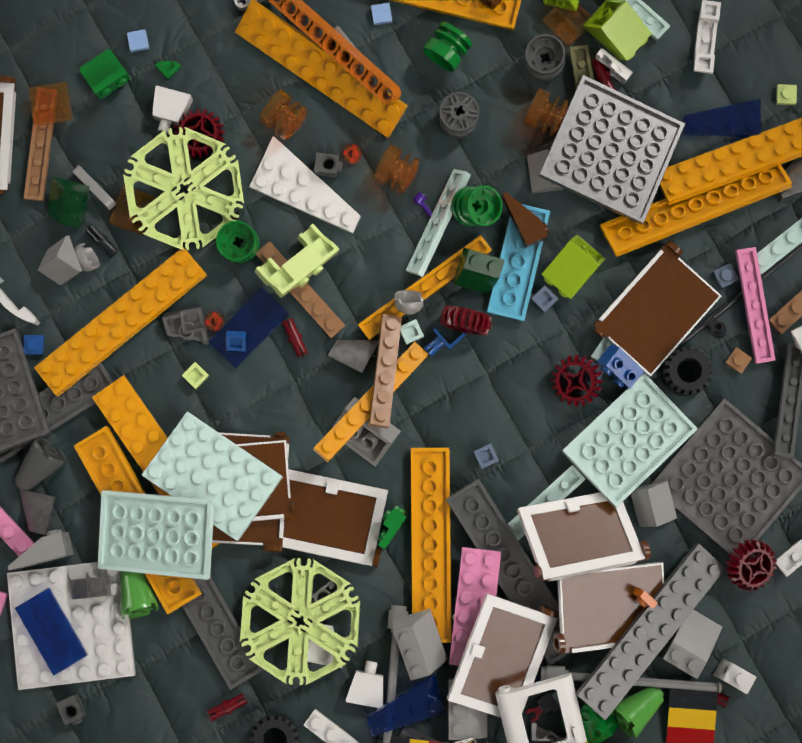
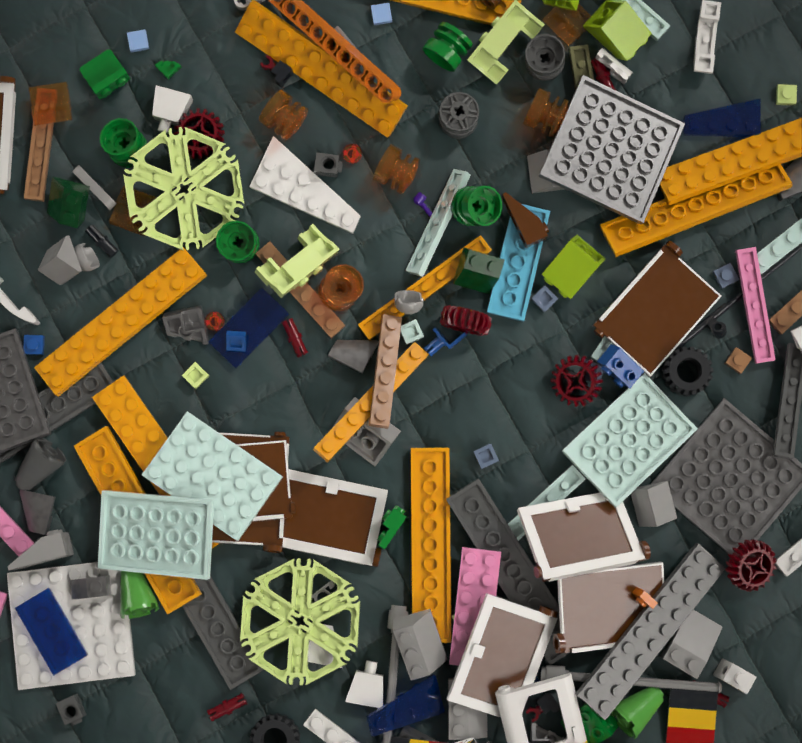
none -> green wheel [100,118,147,168]
none -> black piece [260,55,294,88]
none -> clear orange wheel [318,264,364,311]
none -> yellowish green bracket [467,0,545,85]

